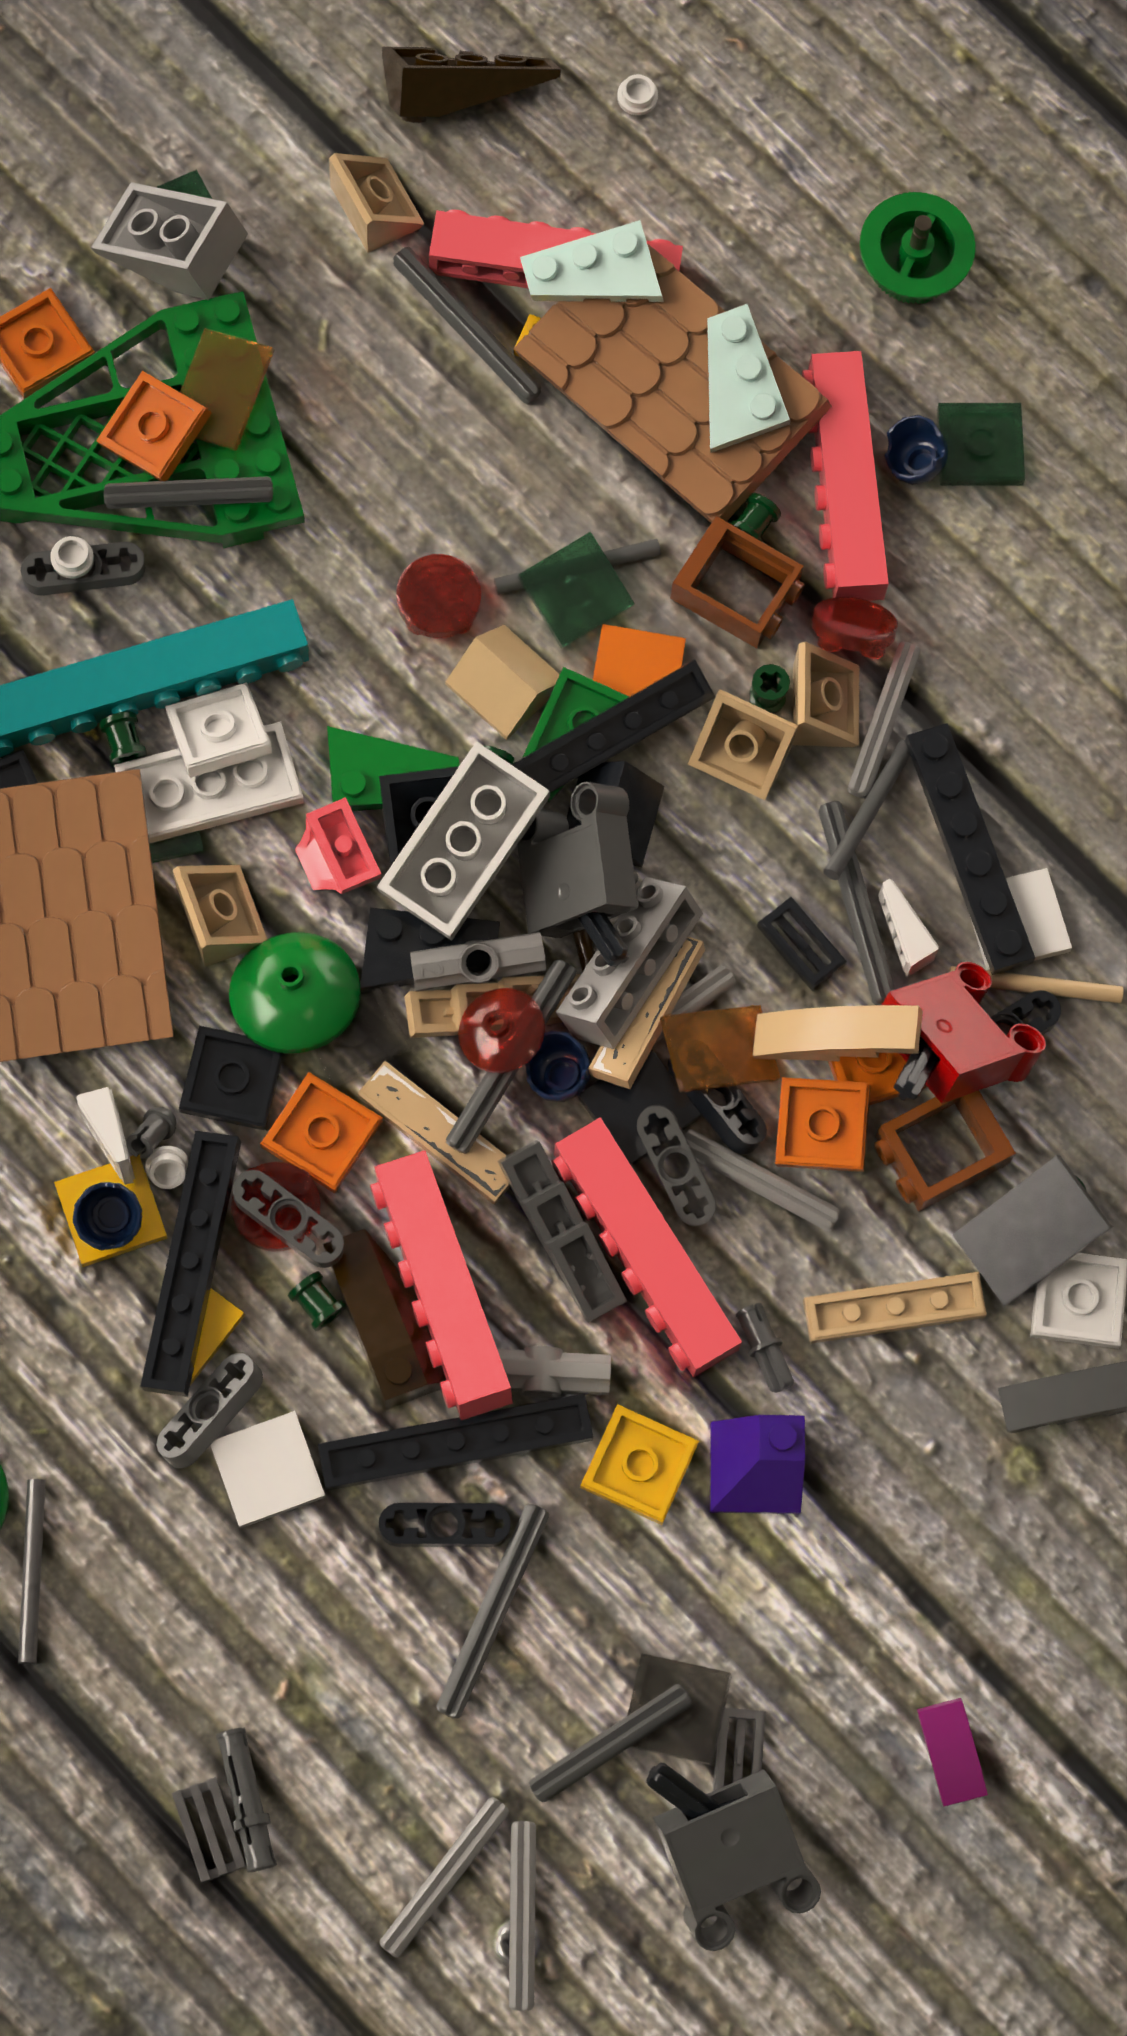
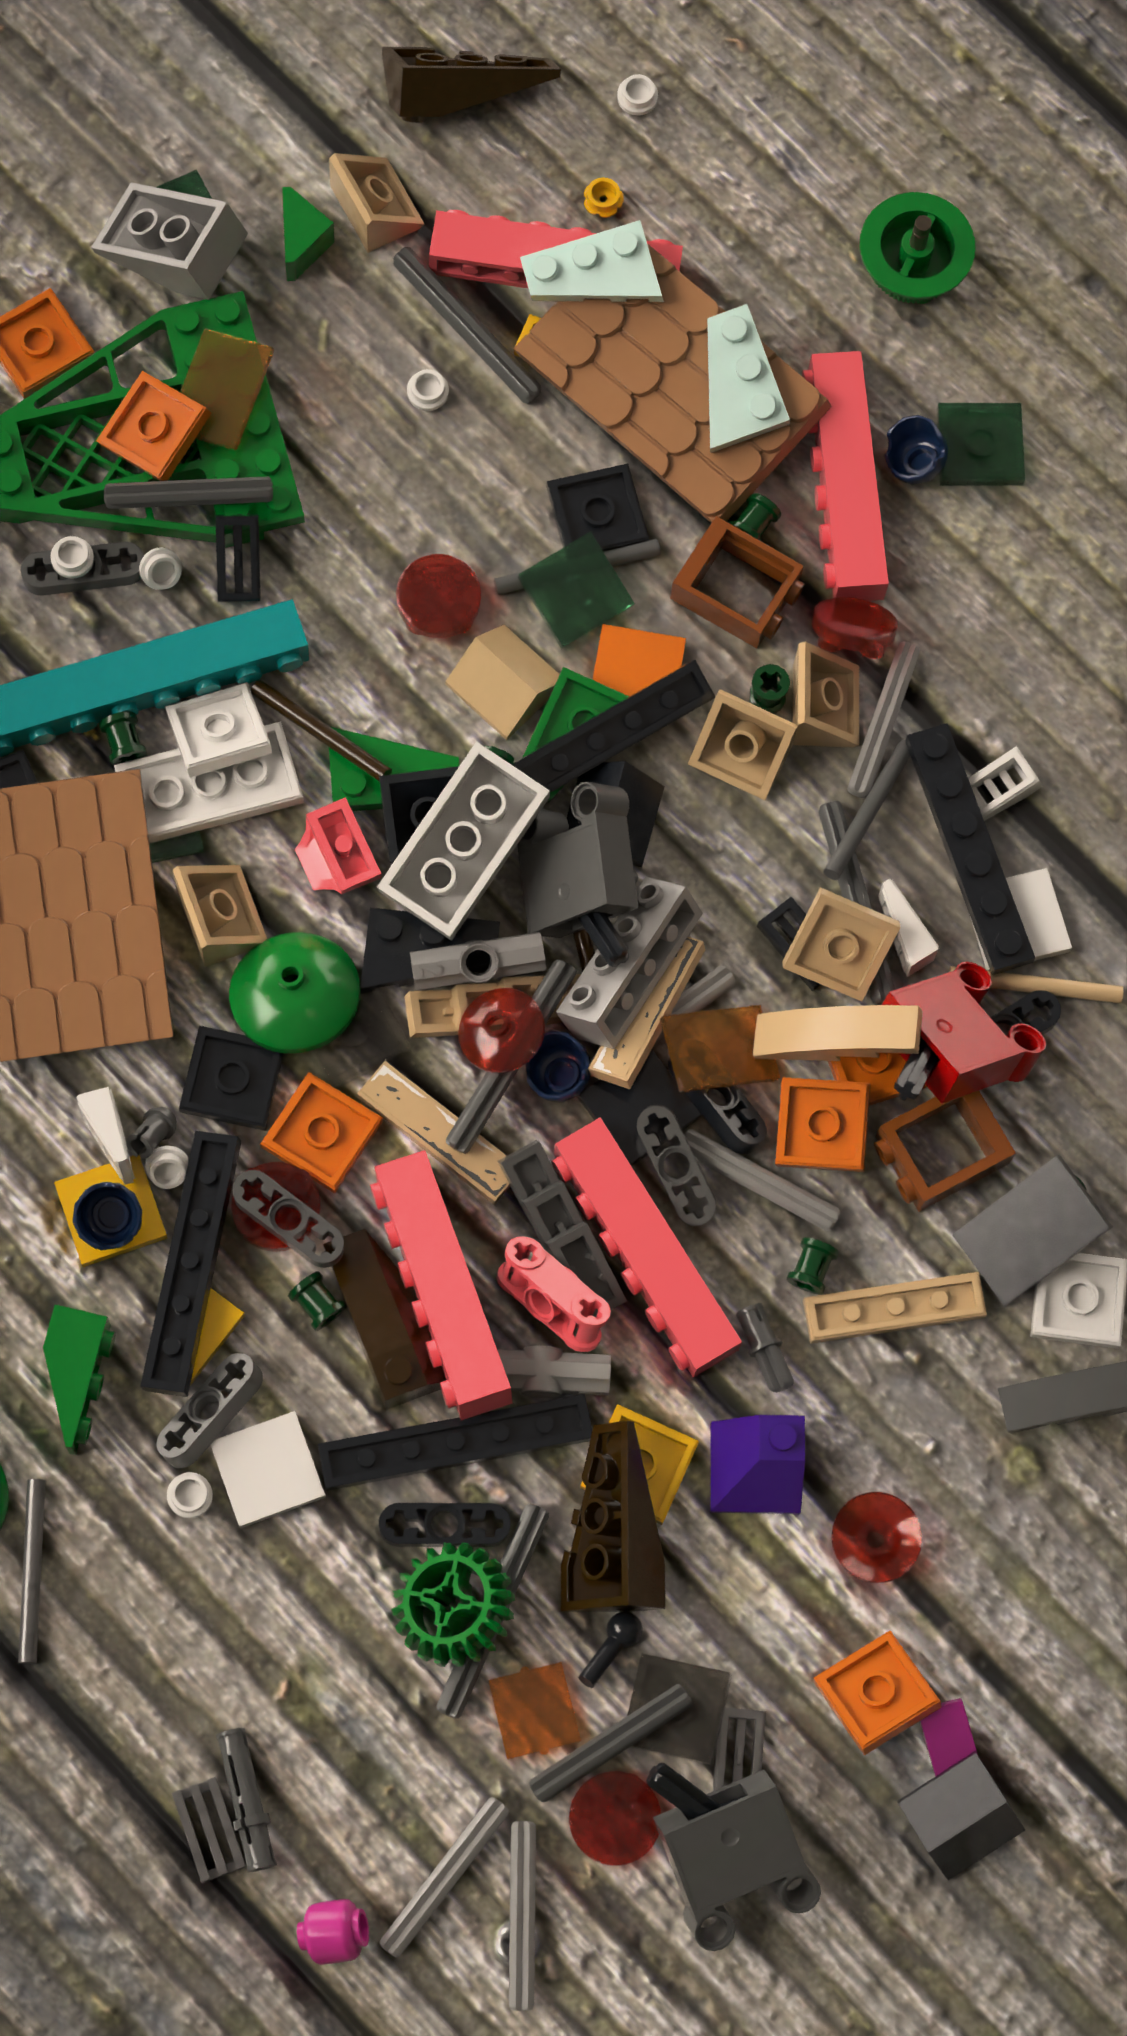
none -> green slope [43,1304,116,1455]
none -> white plate [139,547,182,590]
none -> white plate [167,1472,213,1518]
none -> black tile [215,514,261,602]
none -> dark brown bar [250,679,392,782]
none -> green slope [282,187,335,281]
none -> dark pink head [297,1899,369,1965]
none -> green gear [391,1542,516,1667]
none -> white plate [407,369,449,411]
none -> clear orange piece [488,1662,581,1760]
none -> coral piece [496,1236,611,1352]
none -> black tile [546,464,649,561]
none -> dark brown wedge [561,1420,665,1612]
none -> clear red tile [568,1771,661,1866]
none -> black bar [578,1611,643,1688]
none -> yellow plate [584,177,624,218]
none -> tan tile [782,887,901,1002]
none -> dark green bush [787,1237,839,1295]
none -> orange tile [814,1630,942,1756]
none -> clear red dish [831,1492,922,1583]
none -> slope [897,1751,1025,1880]
none -> white slope [968,746,1043,821]

